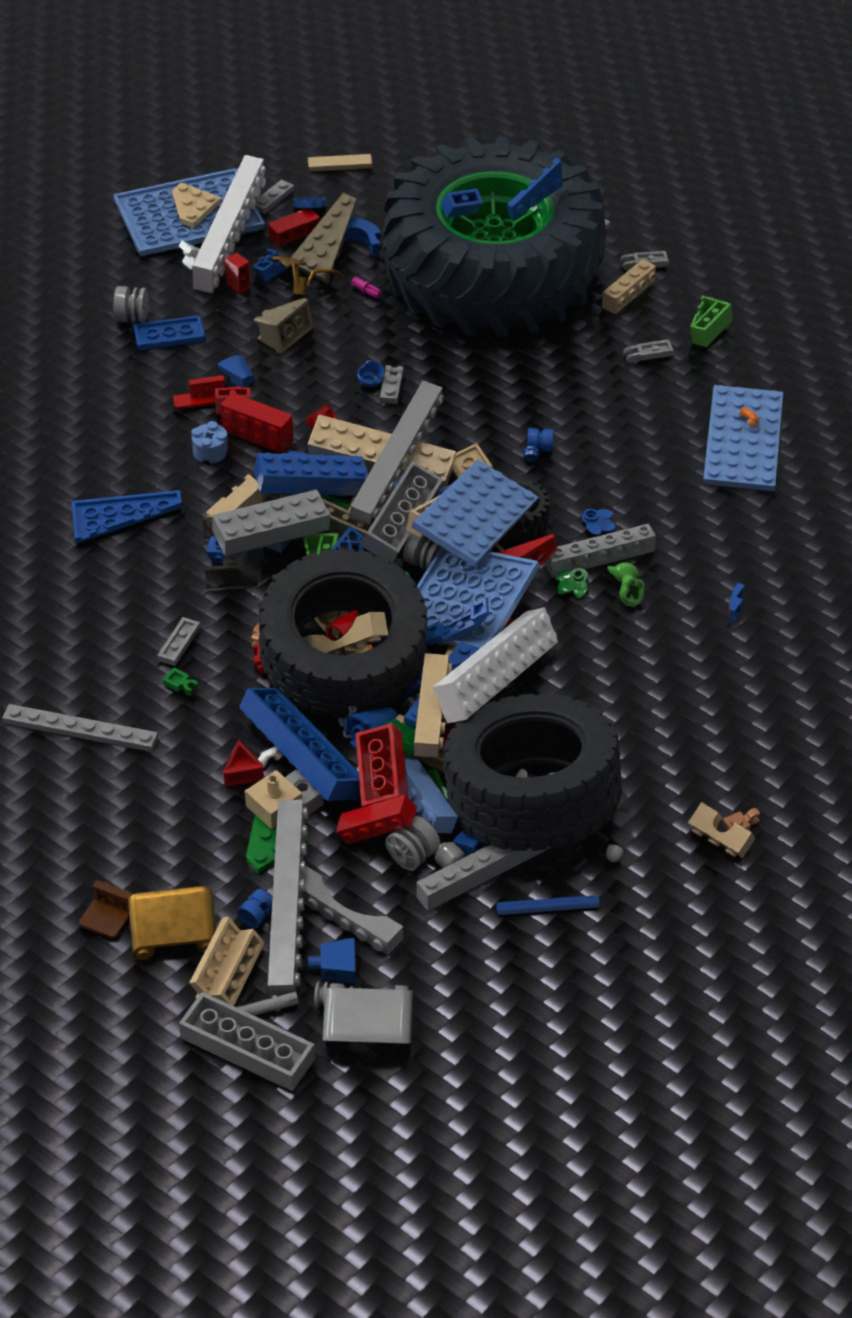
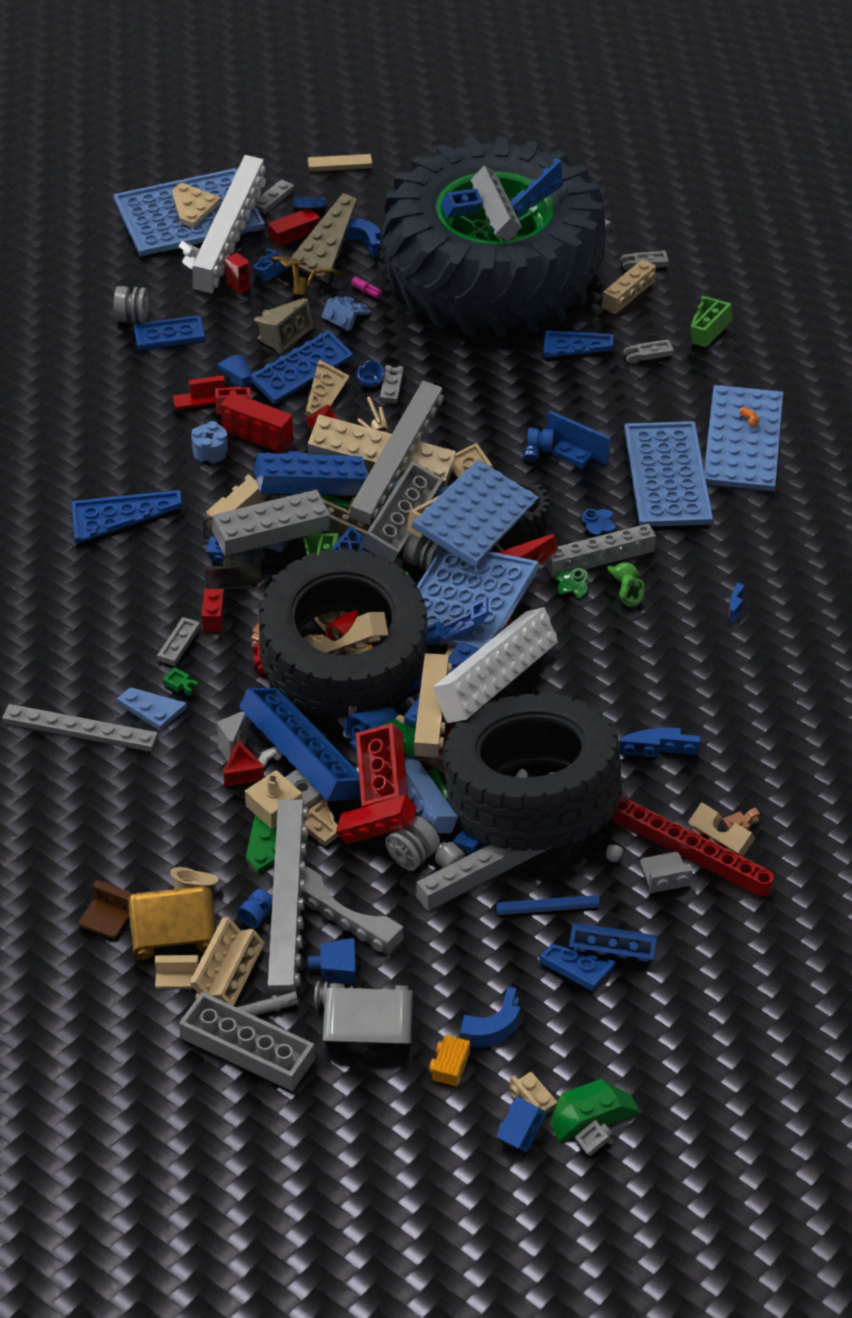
none -> medium blue wing [117,687,187,731]
none -> tan panel [155,955,199,989]
none -> tan piece [170,867,219,889]
none -> red brick [202,589,225,632]
none -> light grey slope [216,712,247,761]
none -> blue bracket [249,330,353,404]
none -> tan wing [305,359,349,416]
none -> tan wing [305,798,339,846]
none -> medium blue bracket [322,296,371,331]
none -> tan plant [358,397,389,433]
none -> light orange brick [429,1035,470,1087]
none -> blue arch [460,987,520,1048]
none -> light grey brick [471,165,522,241]
none -> blue brick [497,1096,547,1152]
none -> tan bracket [509,1072,558,1114]
none -> blue wing [539,944,616,991]
none -> blue wing [544,330,614,358]
none -> blue bracket [547,411,610,468]
none -> green wedge [550,1079,640,1143]
none -> blue brick [569,923,658,962]
none -> light grey bracket [575,1120,614,1156]
none -> red beam [612,797,774,896]
none -> blue slope [620,728,700,757]
none -> medium blue plate [624,421,713,527]
none -> light grey bracket [640,852,692,893]

